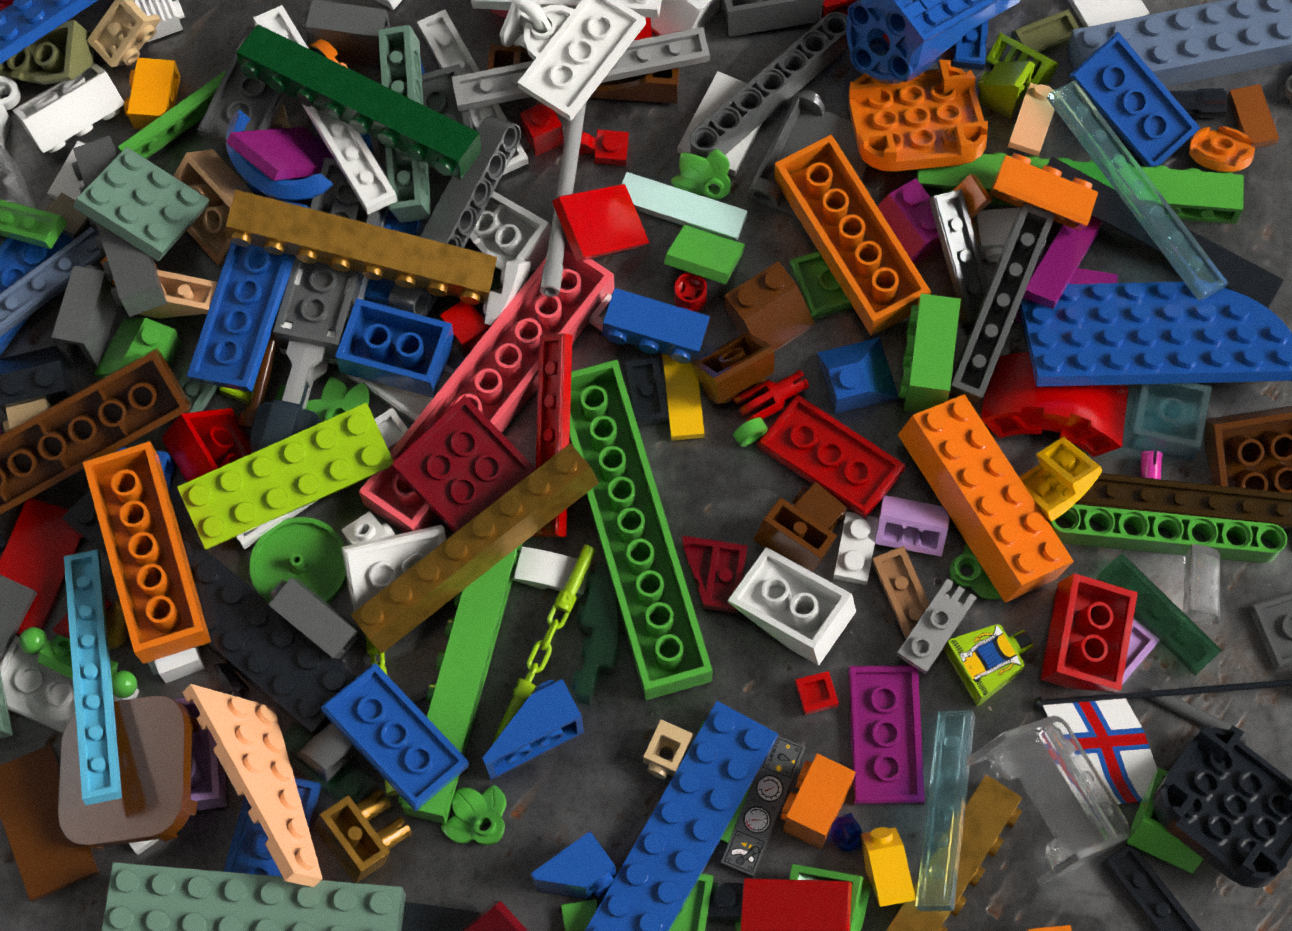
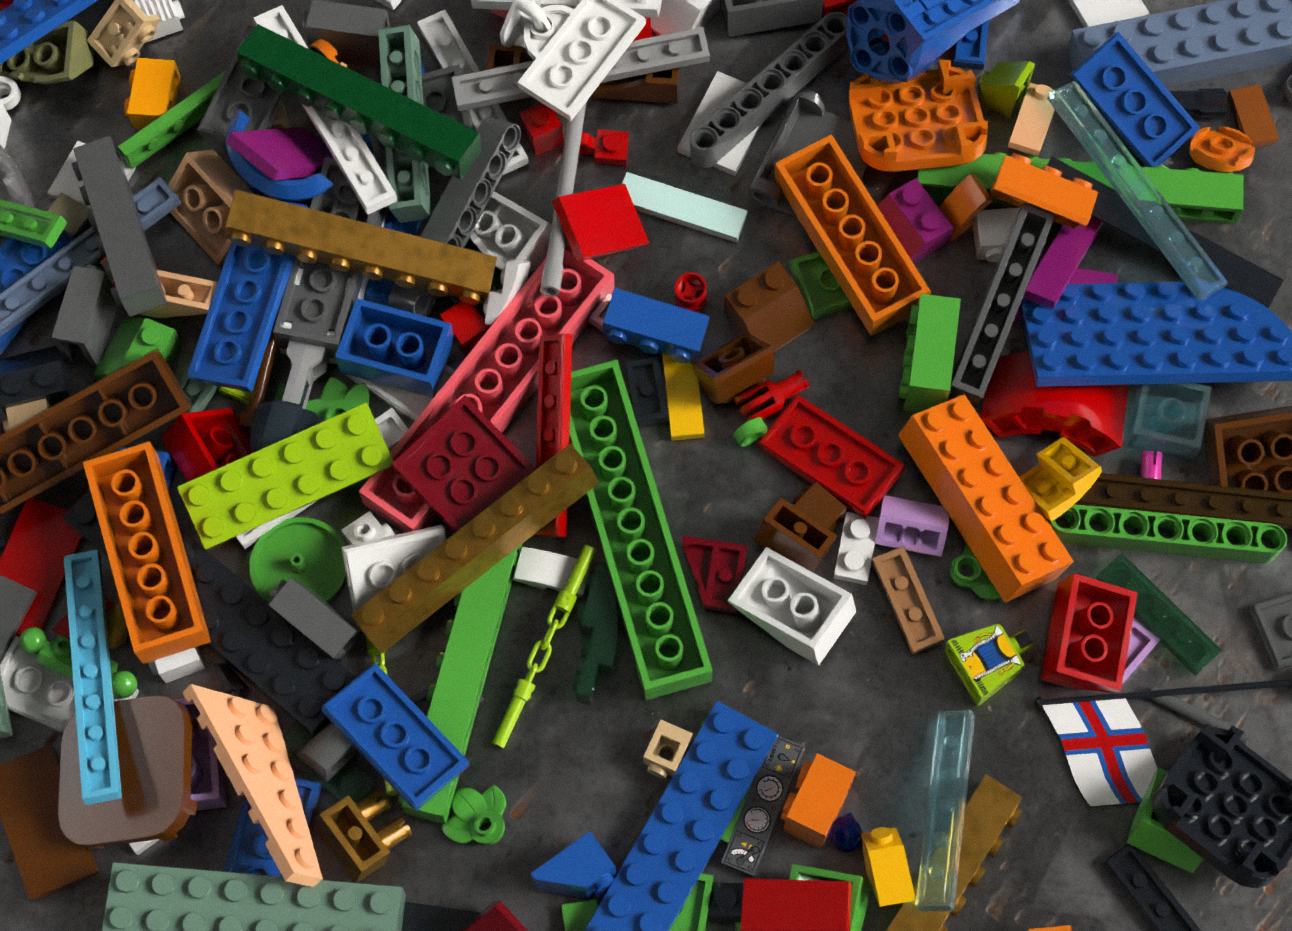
white slope [12,62,125,153] -> none
sand green plate [73,147,210,261] -> none
blue slope [482,679,584,780] -> none
bright green tile [664,225,745,284] -> none
bright green plate [671,148,731,199] -> none
red plate [795,671,839,715] -> none
blue slope [817,337,898,414] -> none
magenta tile [848,665,925,805] -> none
light grey hinge [897,578,977,674] -> none
dark grey tile [928,189,988,325] -> none
clear windscreen [965,716,1131,886] -> none
lime slope [985,32,1059,86] -> none
olive tile [1011,9,1079,60] -> none
clear brick [1183,544,1220,625] -> none

